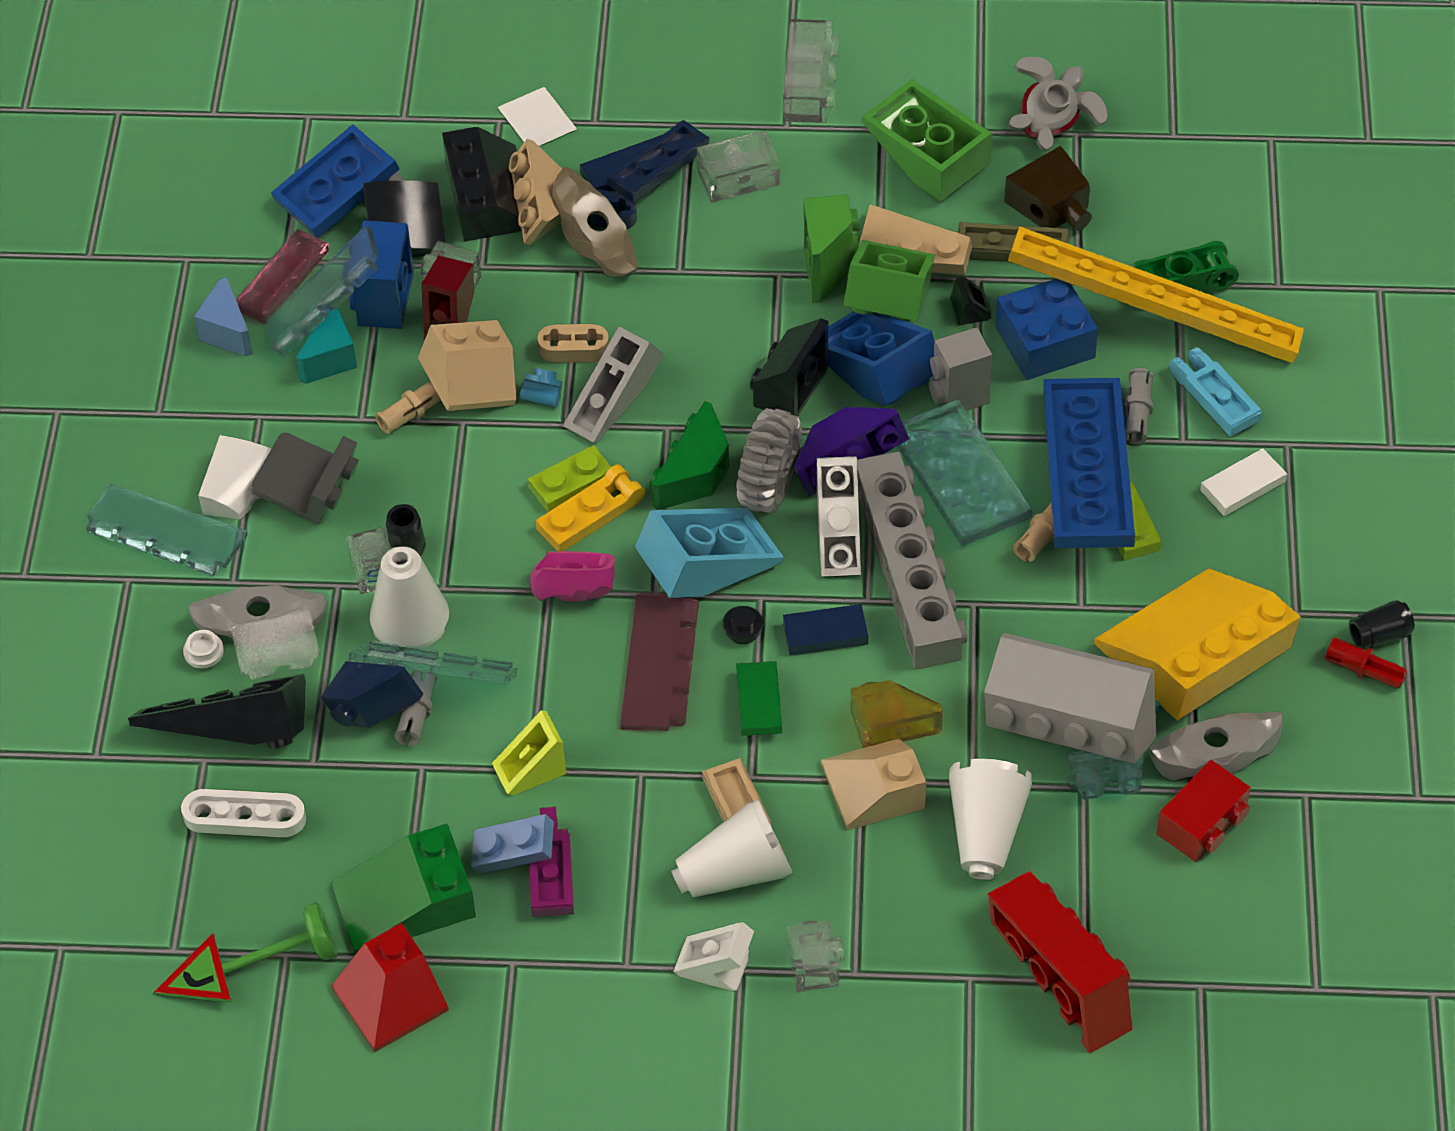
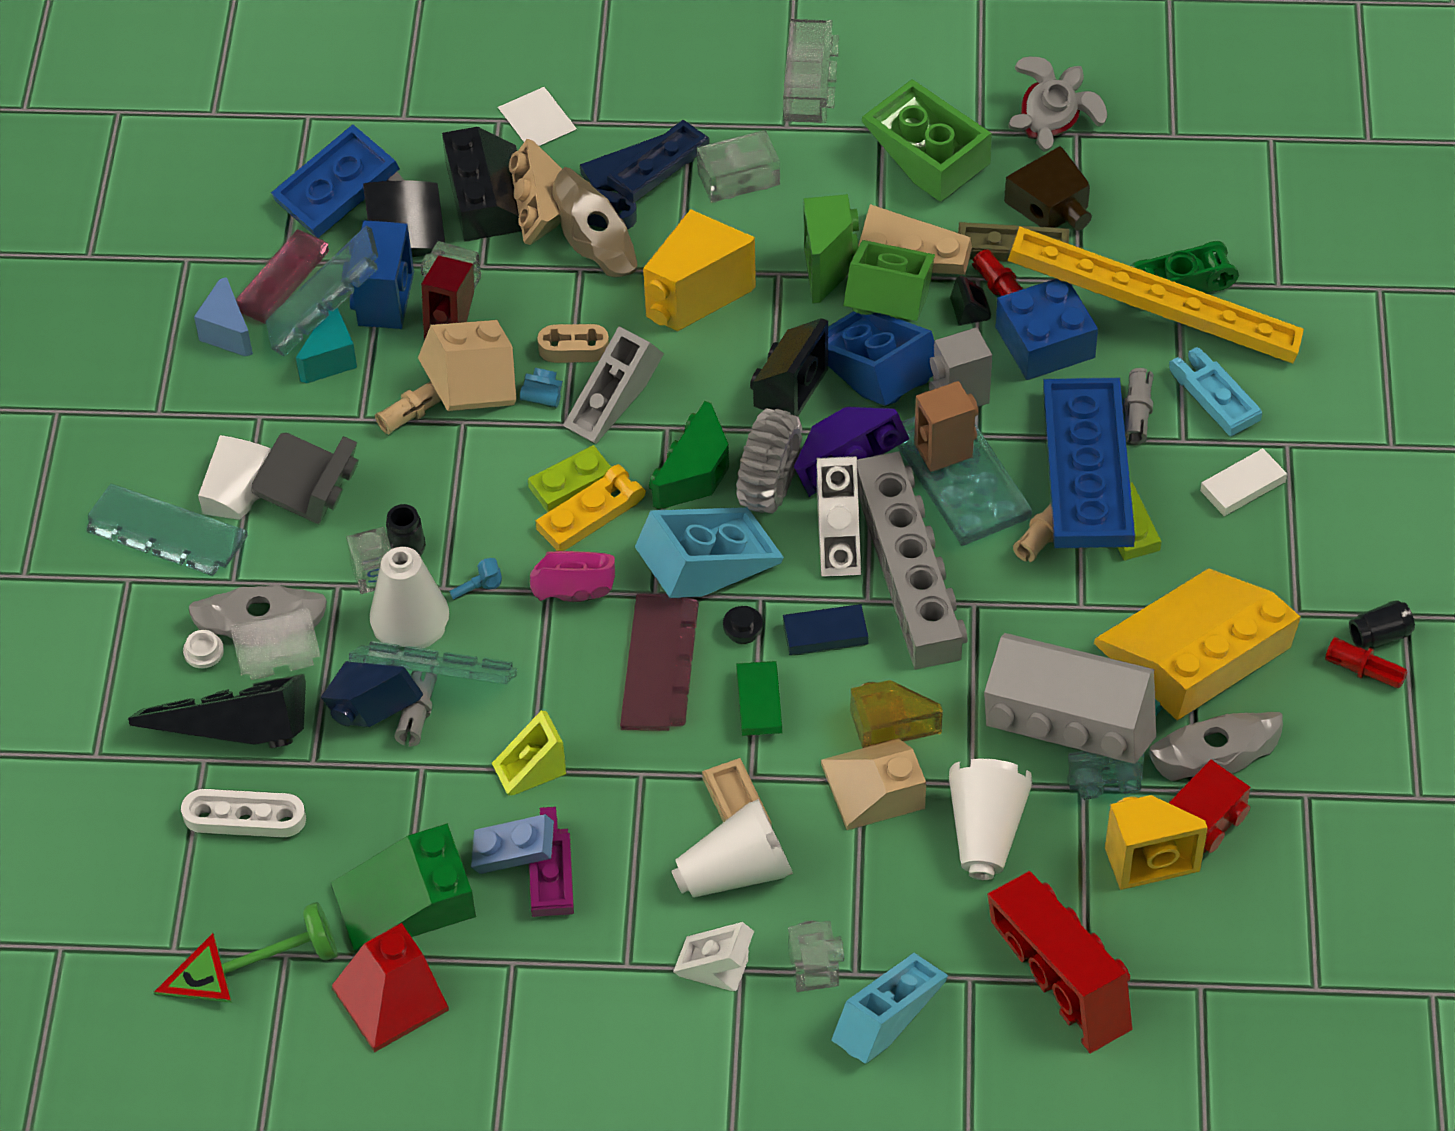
none -> dark azure hand [449,558,502,600]
none -> yellow slope [643,209,756,331]
none -> medium azure slope [831,953,948,1064]
none -> medium nougat brick [914,381,979,472]
none -> red pin [972,249,1023,297]
none -> yellow slope [1105,795,1208,890]

